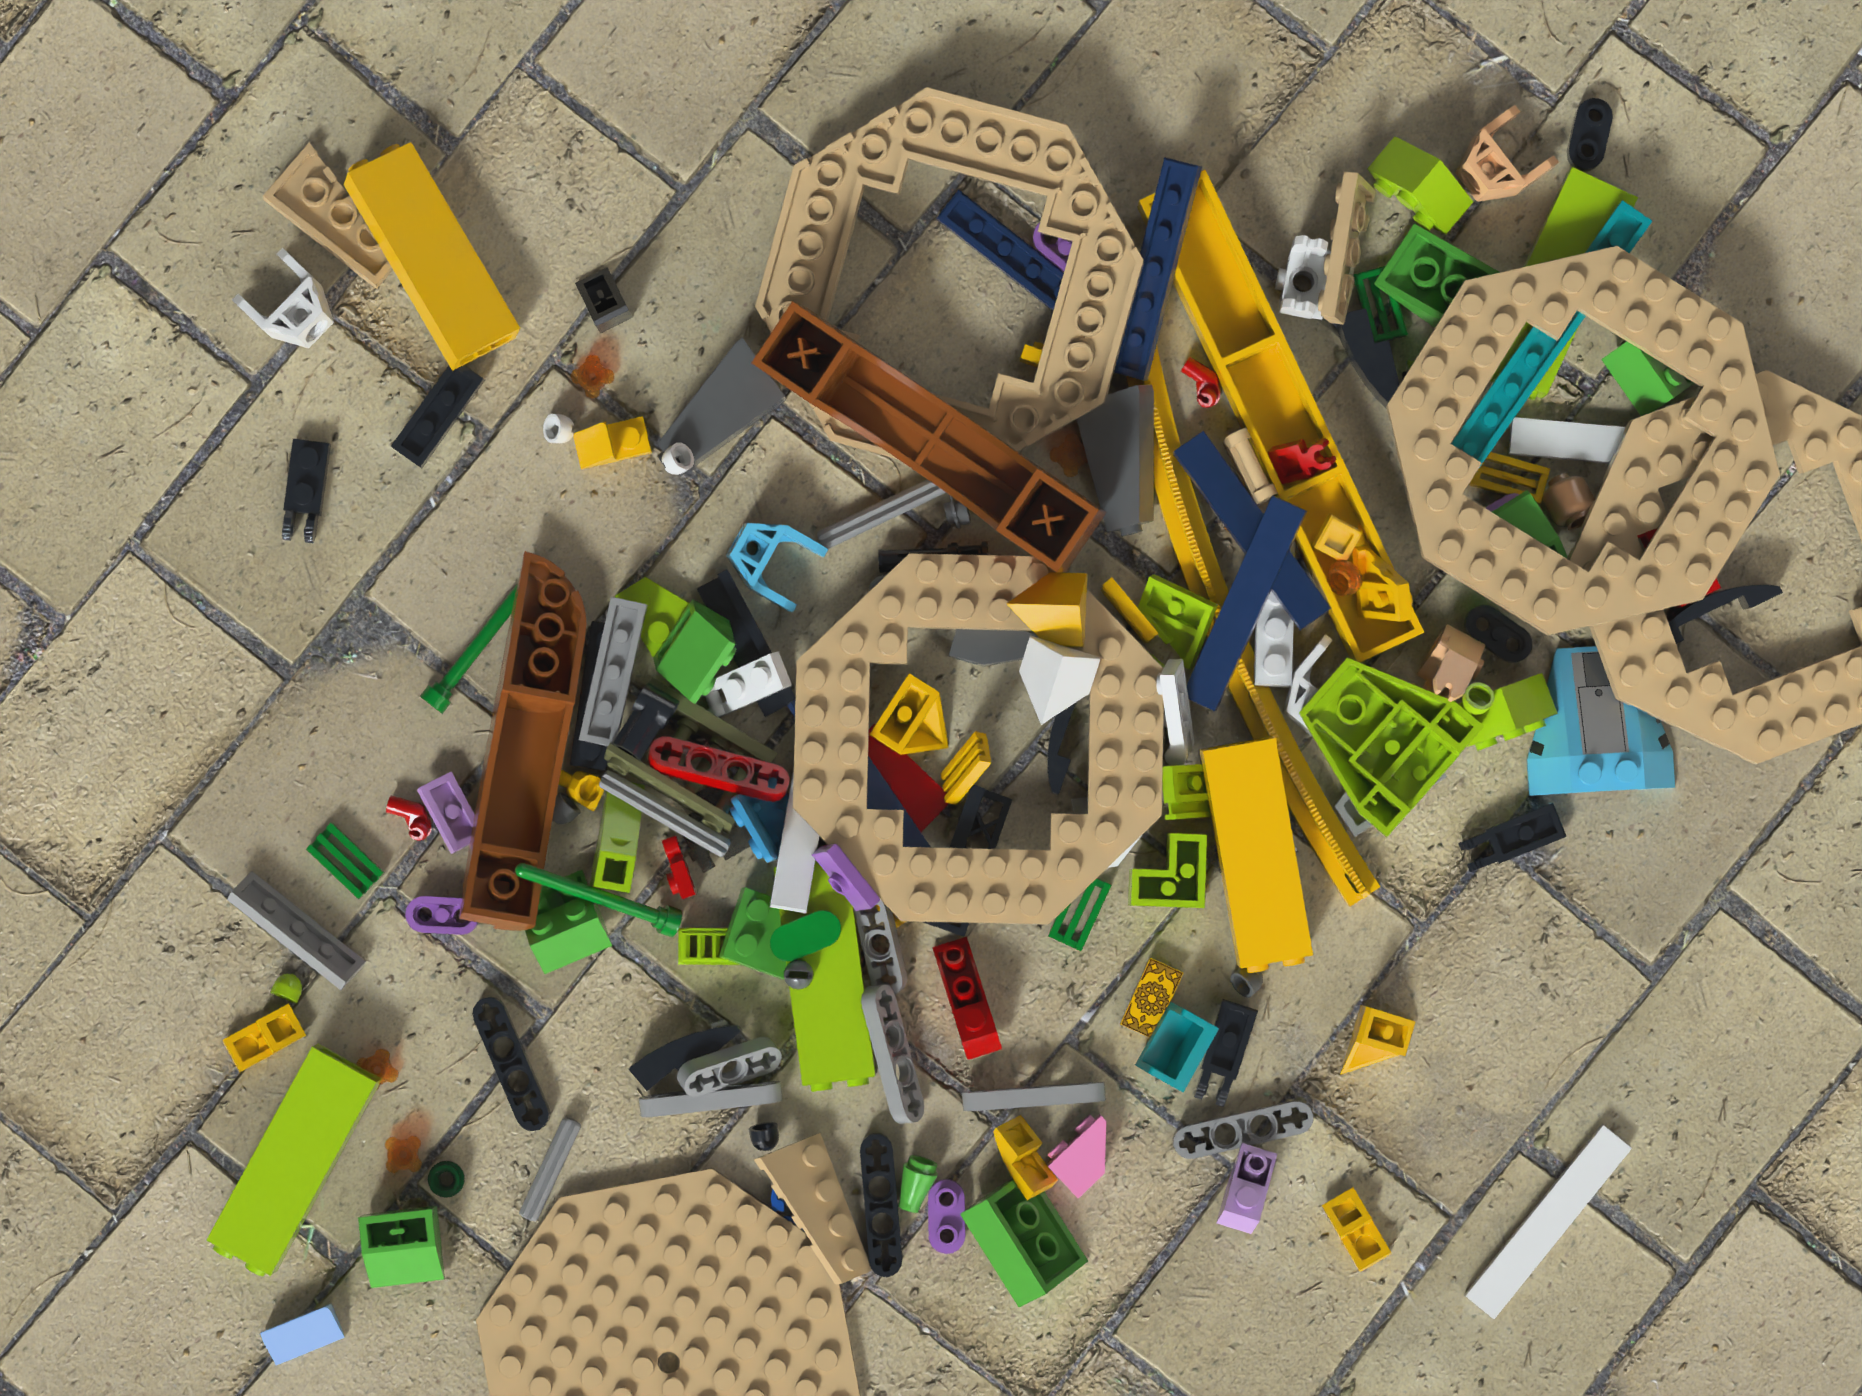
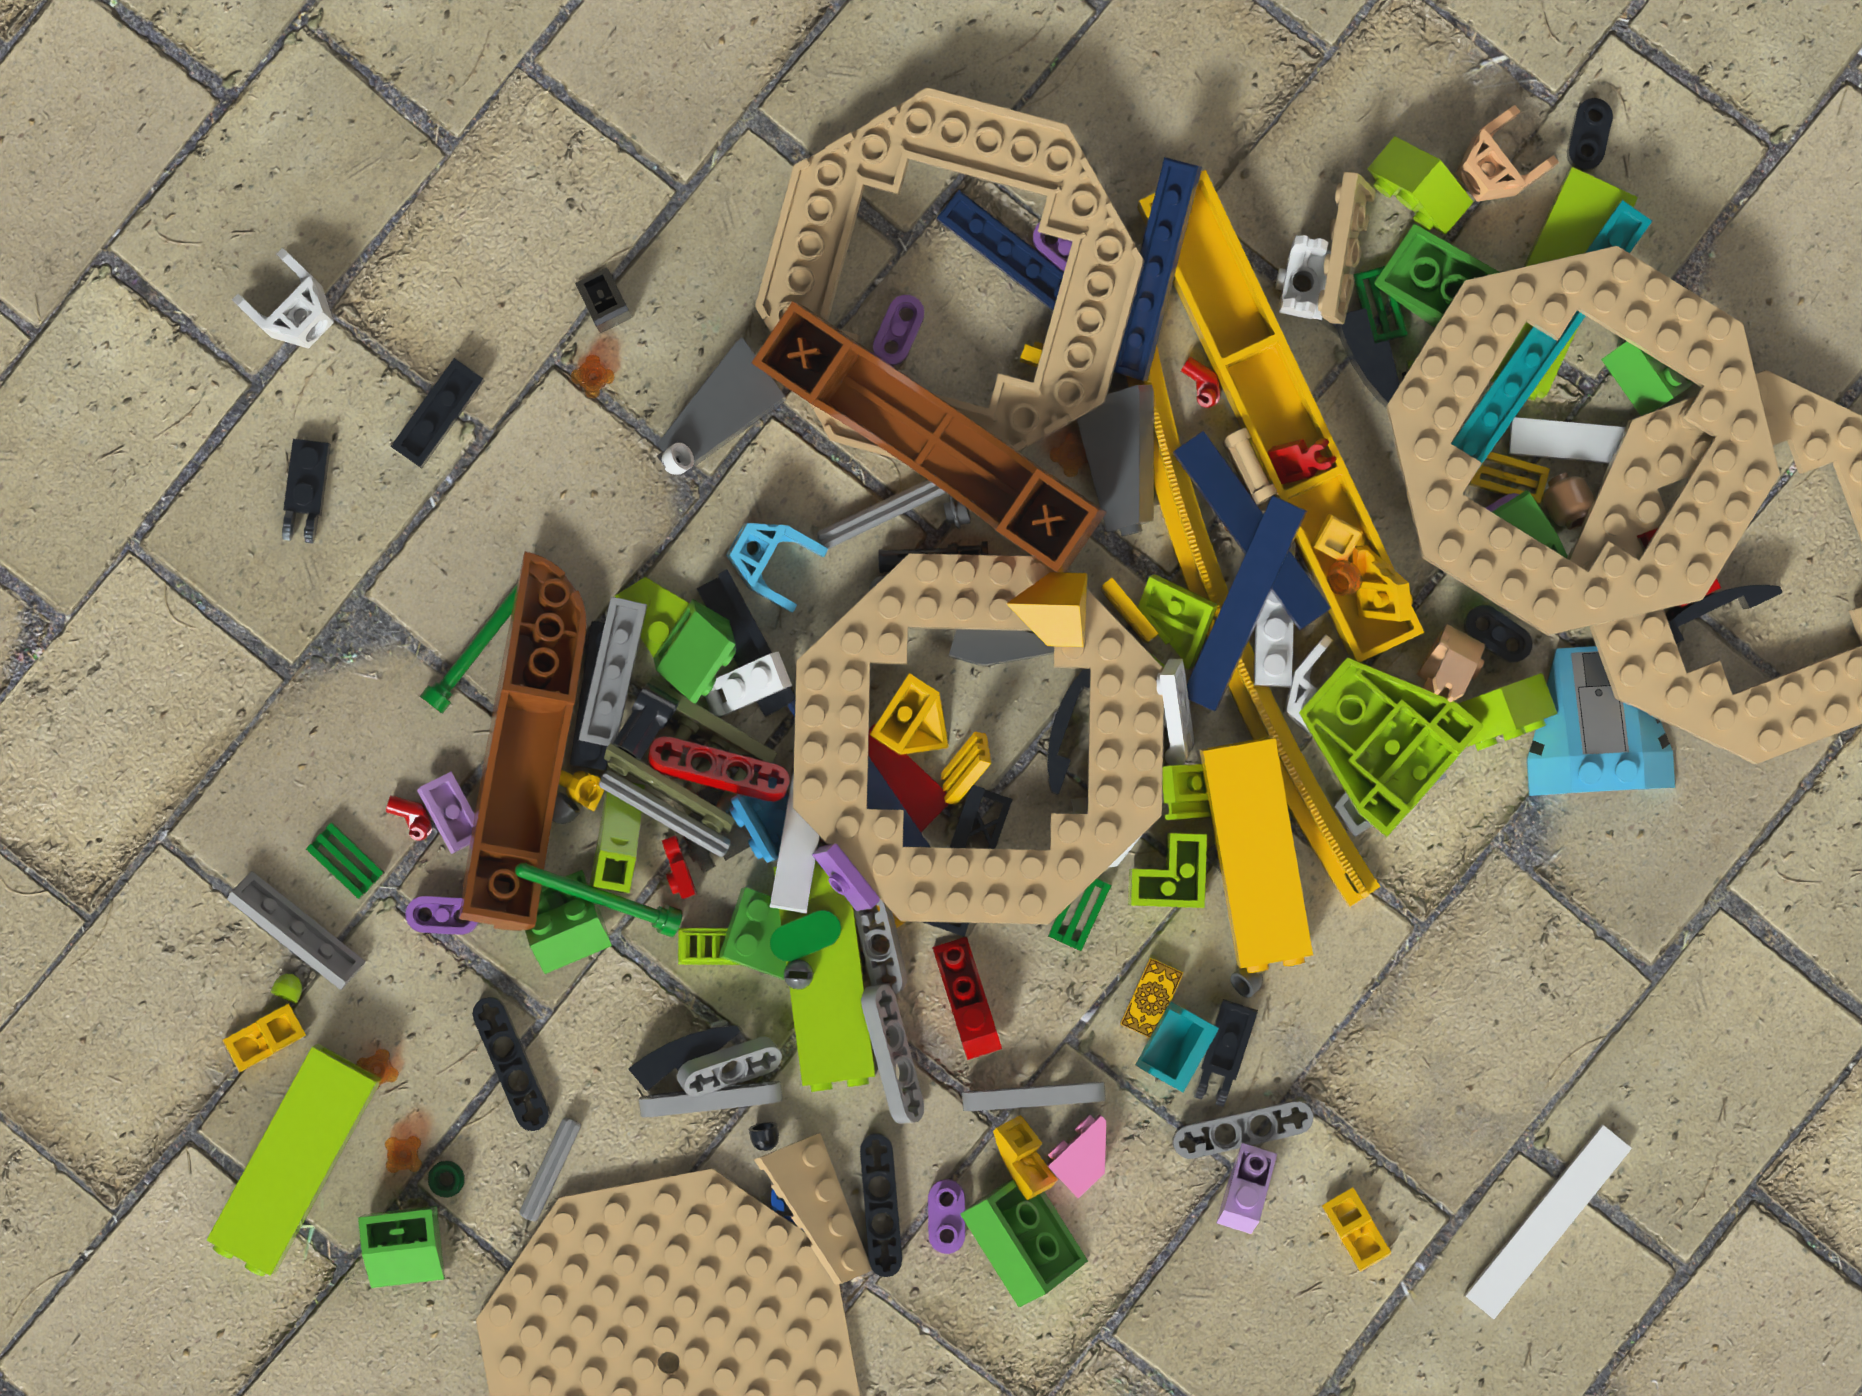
light blue slope [260,1303,345,1365] -> none
tan wing [263,142,393,289] -> none
yellow brick [344,142,520,371] -> none
white hinge [543,414,574,443] -> none
yellow slope [573,416,652,470] -> none
bright green cone [898,1155,938,1213] -> none
white slope [1019,635,1101,725] -> none
yellow slope [1340,1005,1416,1075] -> none
black hinge [1458,803,1567,872] -> none
lime hinge [1462,682,1494,715] -> none
none -> medium lavender plate [873,295,924,366]

